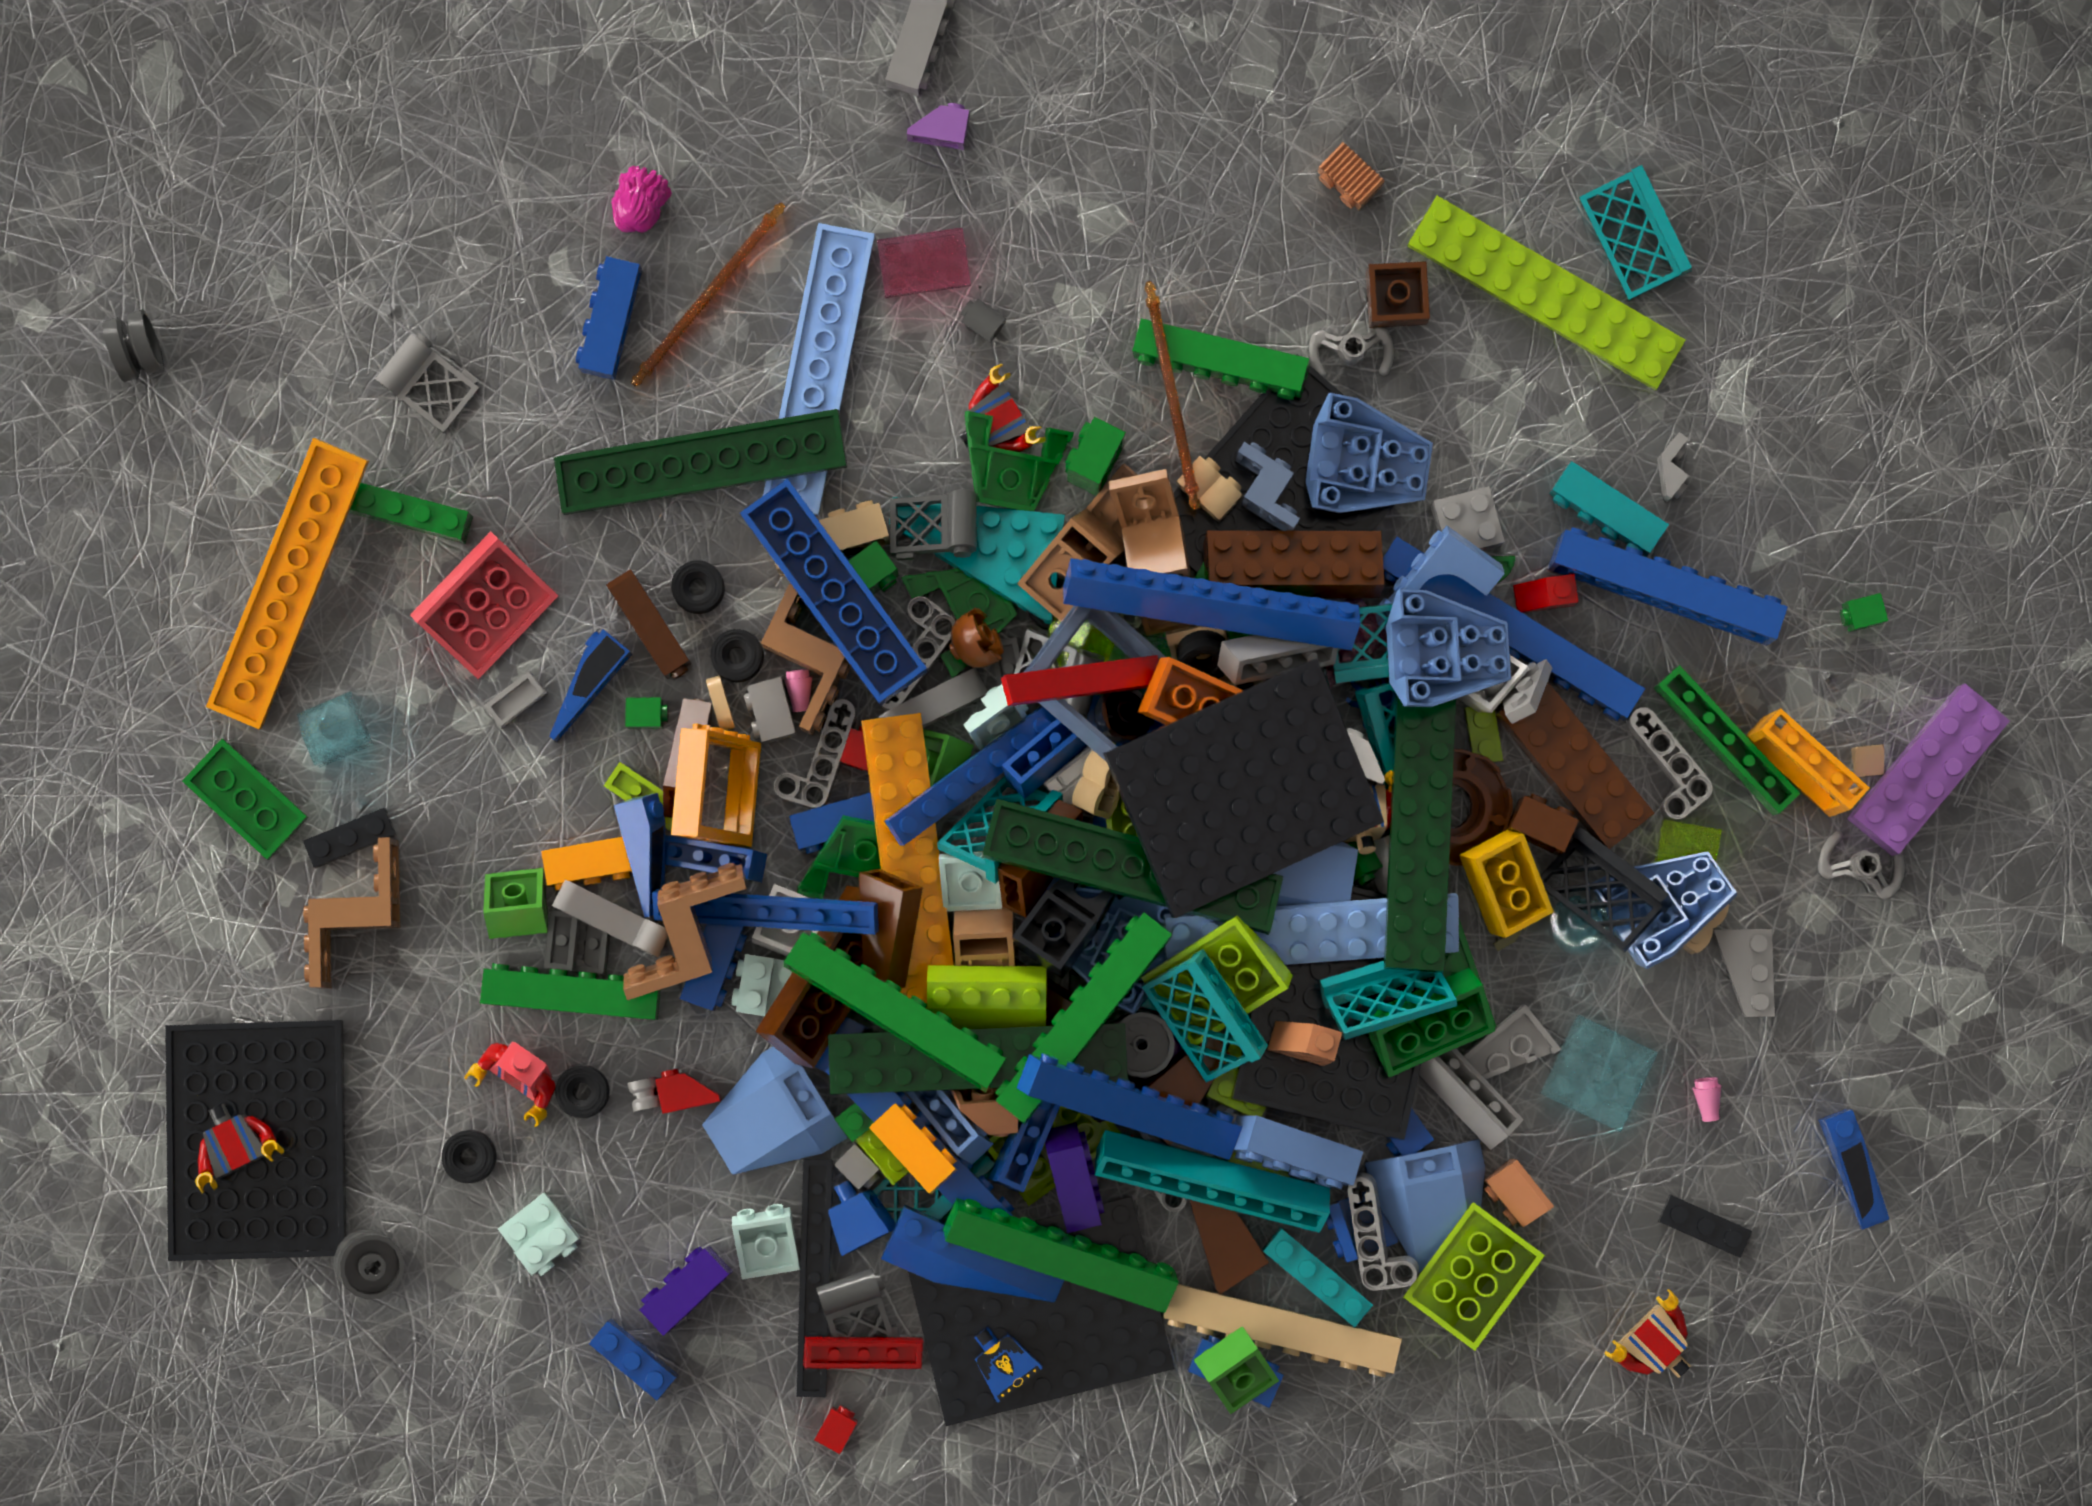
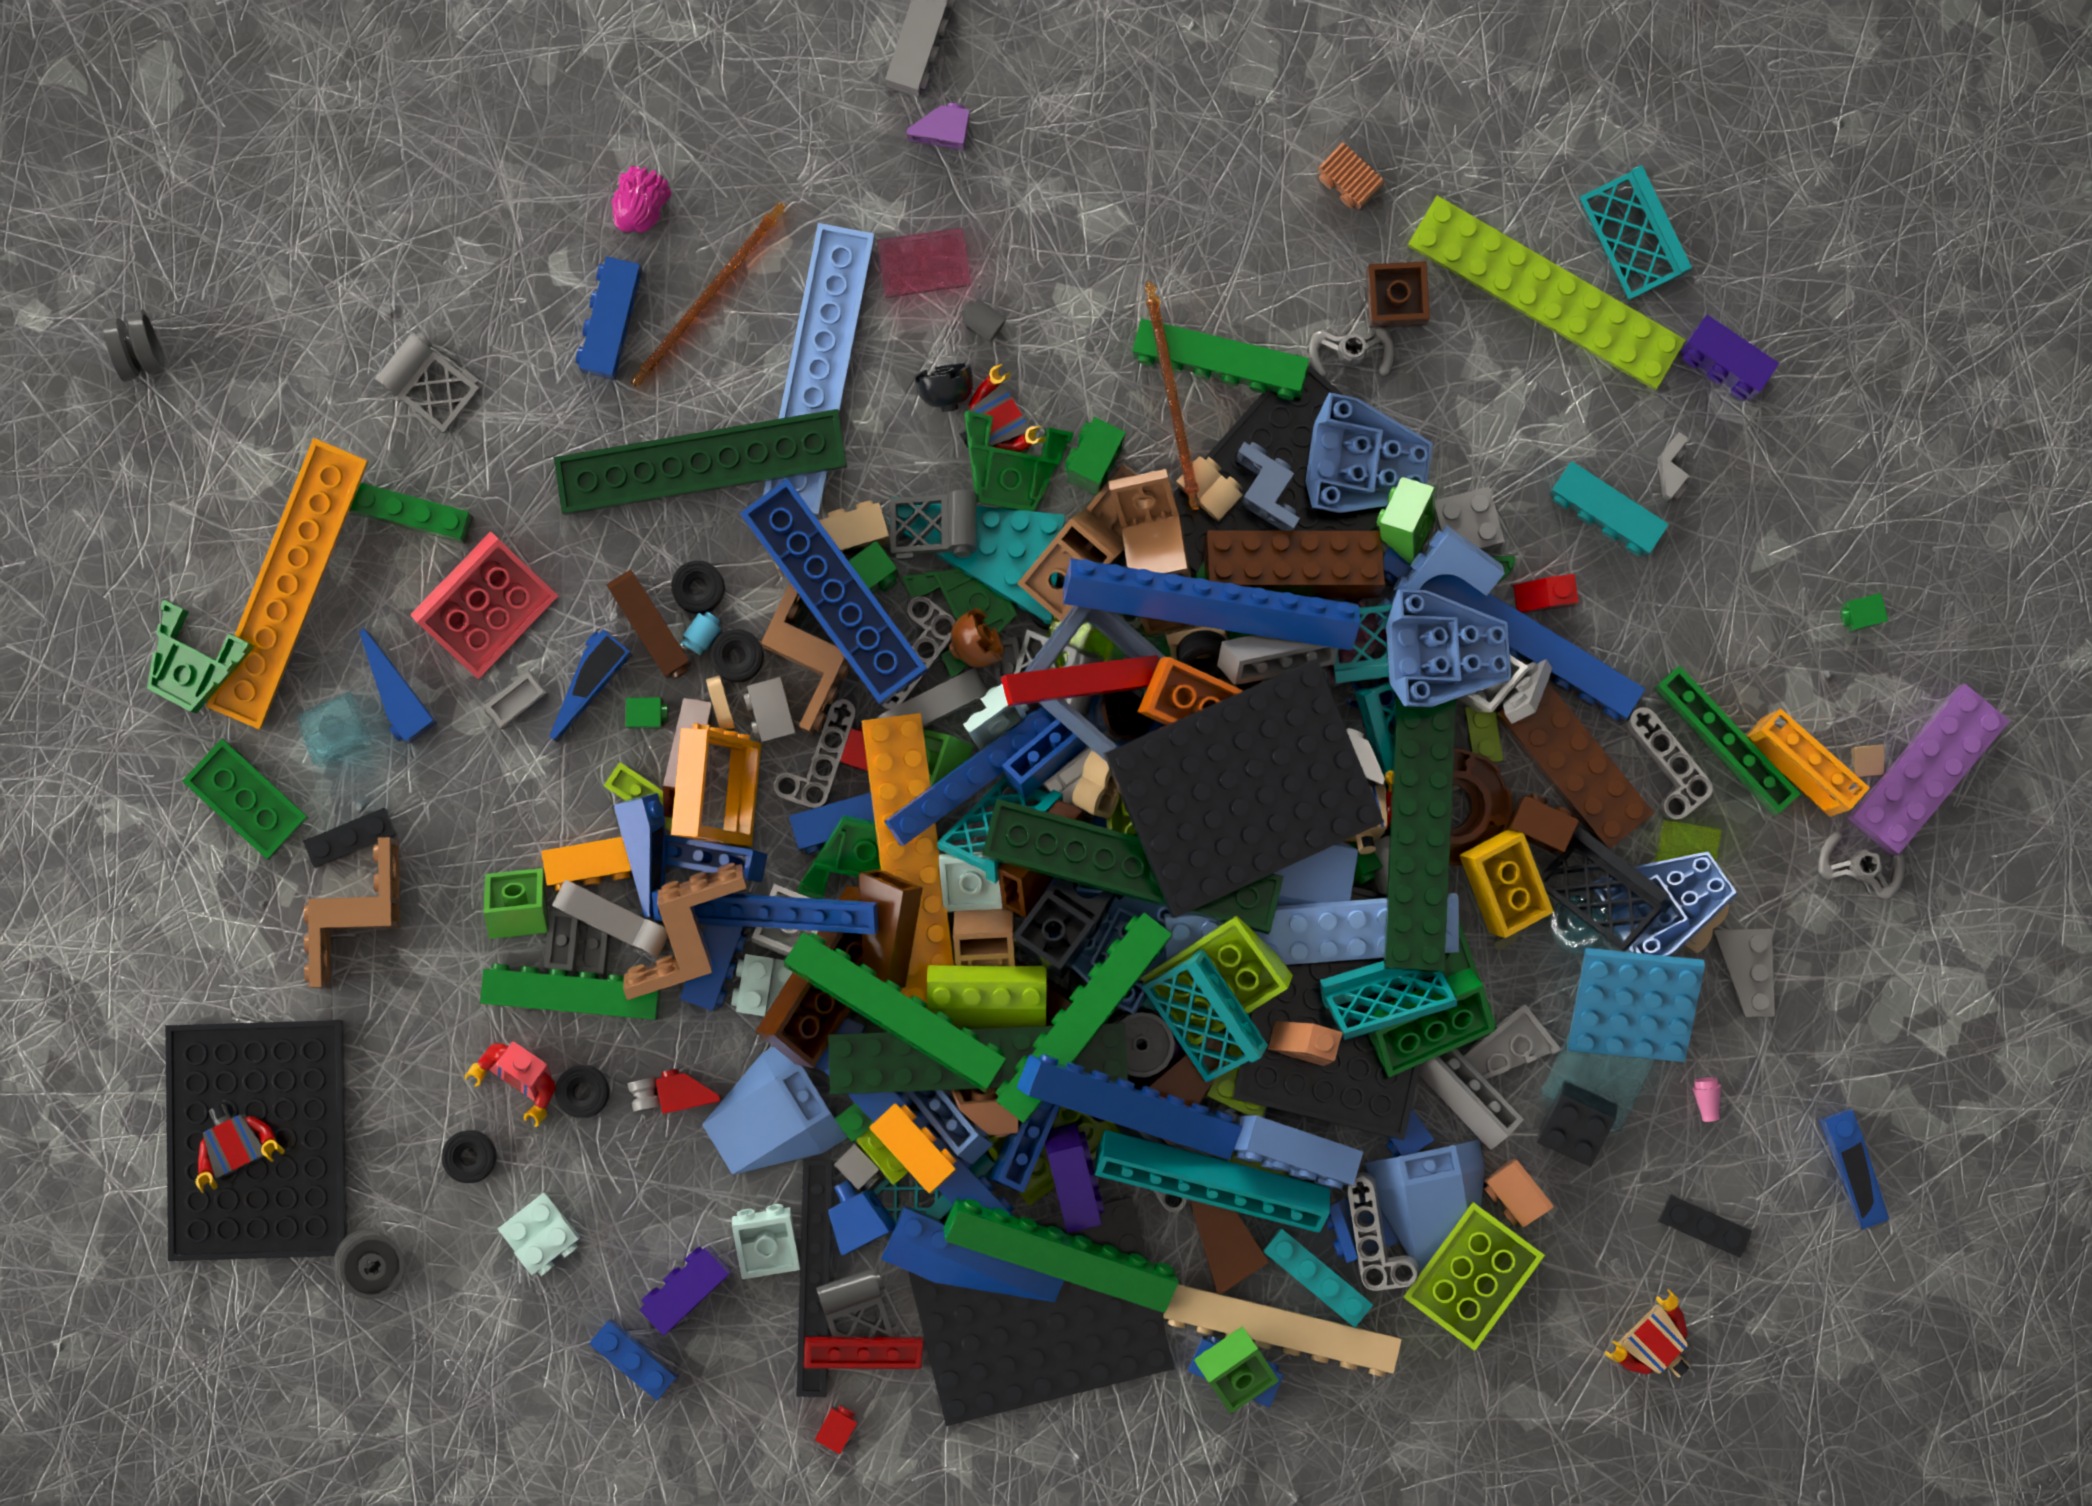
bright pink cone [784,669,813,712] -> none
torso [974,1327,1043,1402] -> none
blue brick [1547,528,1788,646] -> none
none -> wing [147,599,255,713]
none -> blue slope [359,628,437,744]
none -> medium azure brick [681,611,722,656]
none -> black cylinder [914,363,973,412]
none -> bright green slope [1377,477,1436,564]
none -> black brick [1537,1080,1618,1167]
none -> dark azure plate [1568,948,1705,1062]
none -> dark purple brick [1679,314,1780,402]

